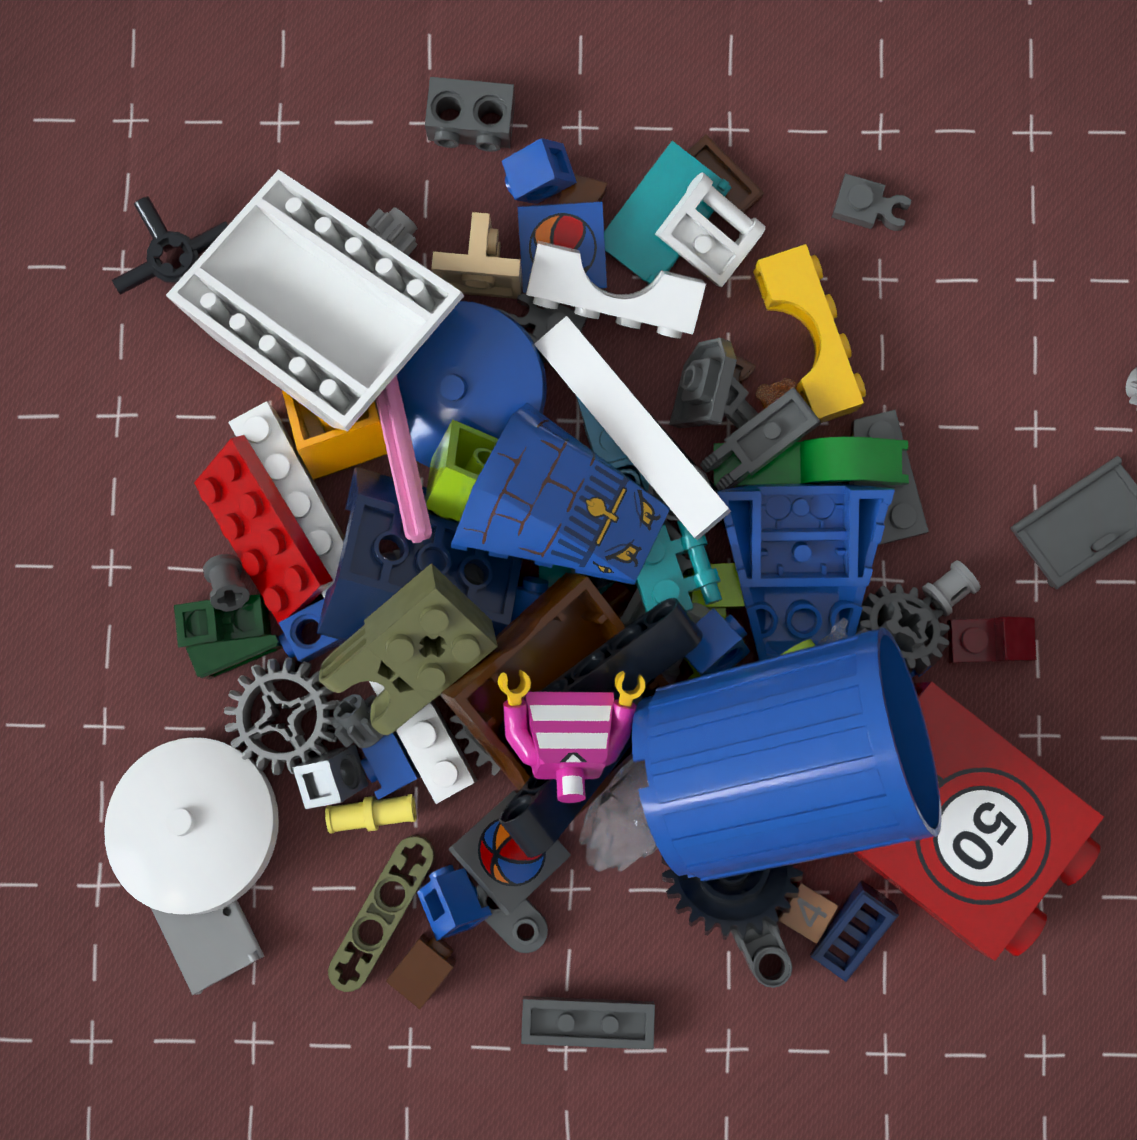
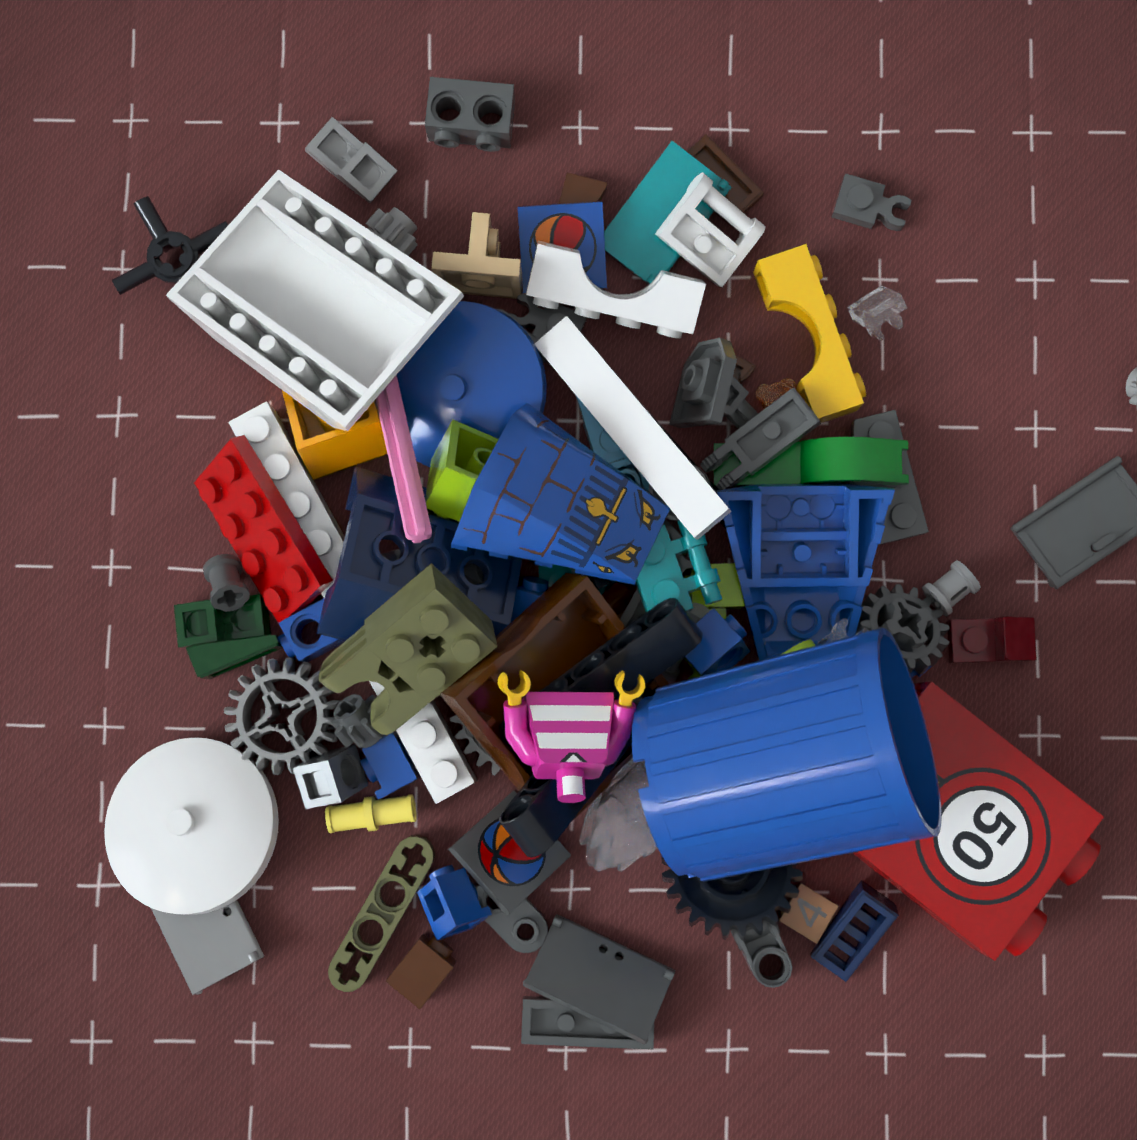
blue brick [502,138,577,204] -> none
none -> light grey slope [305,117,398,203]
none -> dark grey door [523,914,676,1044]
none -> clear tile [847,285,907,341]

